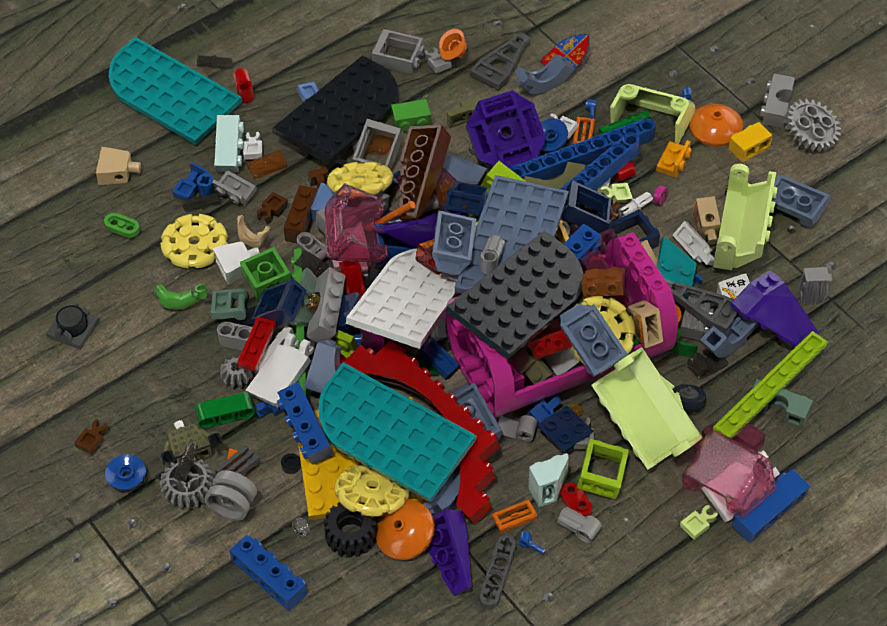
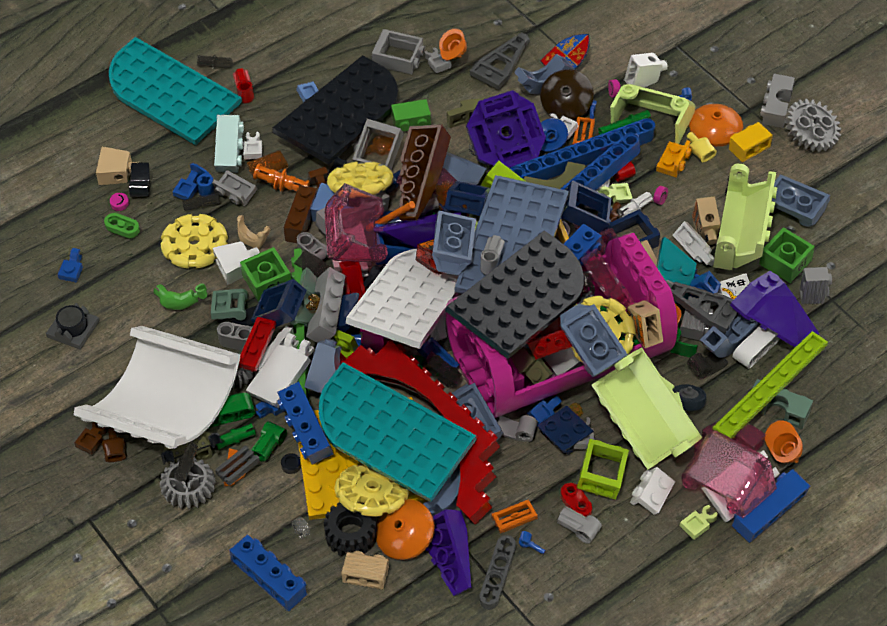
blue dish [105,454,146,490] -> none
light grey wheel [204,470,257,521] -> none
reddish brown plate [257,192,288,223] -> none
light aqua slope [528,453,569,508] -> none
dark orange plate [582,267,626,298] -> none
none -> blue plate [58,248,83,282]
none -> white panel [74,326,241,449]
none -> reddish brown piece [102,427,126,463]
none -> dark pink tile [110,193,129,211]
none -> black panel [129,162,150,197]
none -> green pin [217,423,256,450]
none -> green piece [251,421,287,462]
none -> orange piece [253,163,310,192]
none -> tan brick [342,551,389,590]
none -> clear smoke hinge [421,351,462,388]
none -> dark brown dish [540,69,594,121]
none -> dark pink tile [608,79,620,98]
none -> white torso [624,53,668,87]
none -> white bracket [630,467,675,515]
none -> light yellow piece [687,132,717,162]
none -> blue brick [689,271,721,298]
none -> white beam [732,324,780,369]
none -> bright green brick [759,227,815,283]
none -> orange piece [765,421,803,463]

